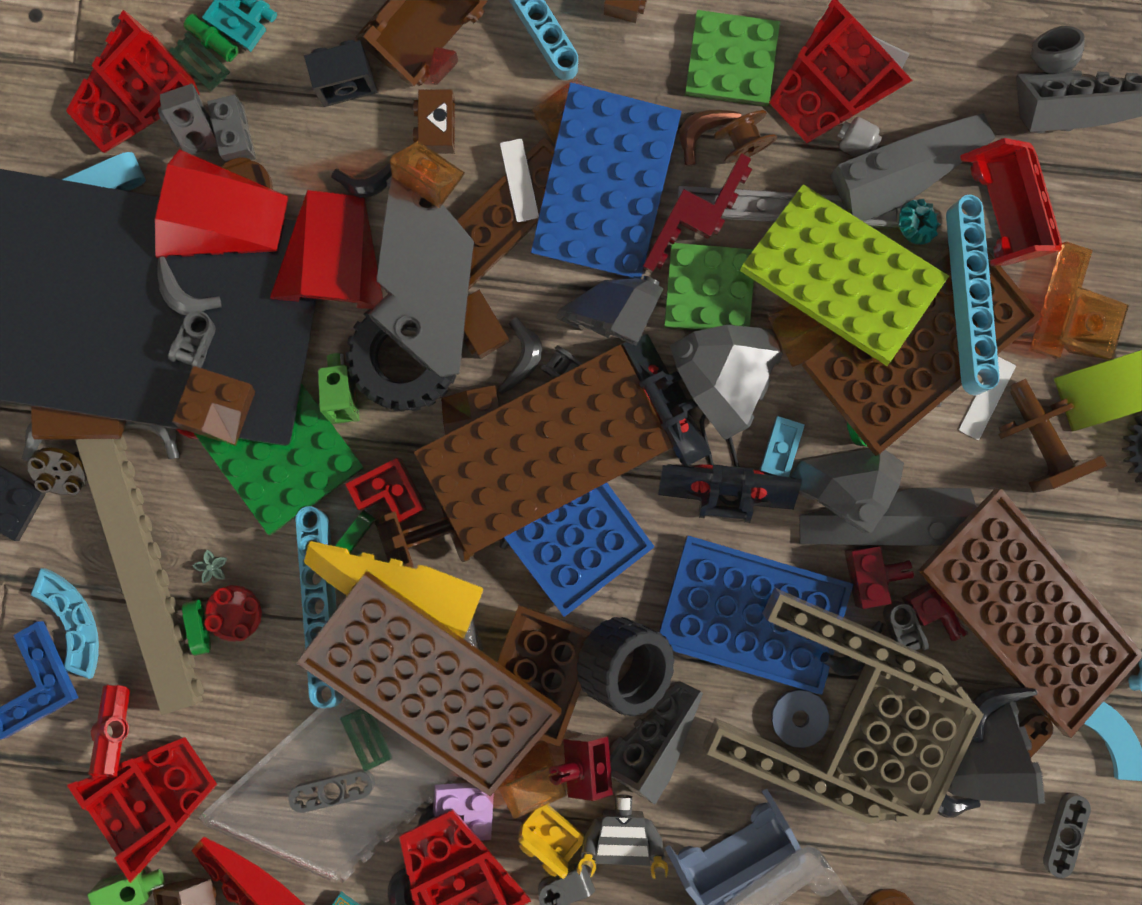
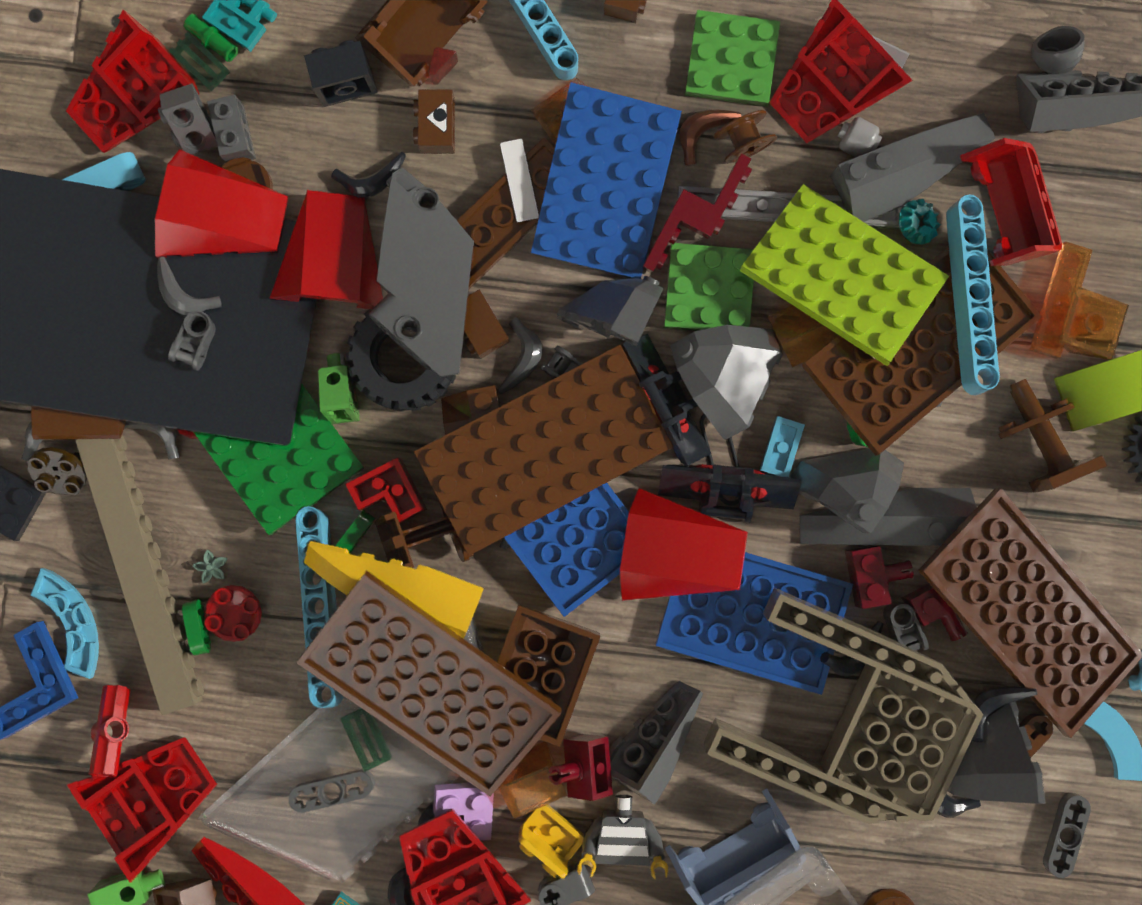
reddish brown slope [173,366,255,446] -> none
clear orange slope [390,141,465,208] -> none
black tyre [577,617,675,716] -> none
sand blue tile [771,689,829,748] -> none
white sticker [959,357,1016,440] -> none
none -> red wedge [620,488,748,601]

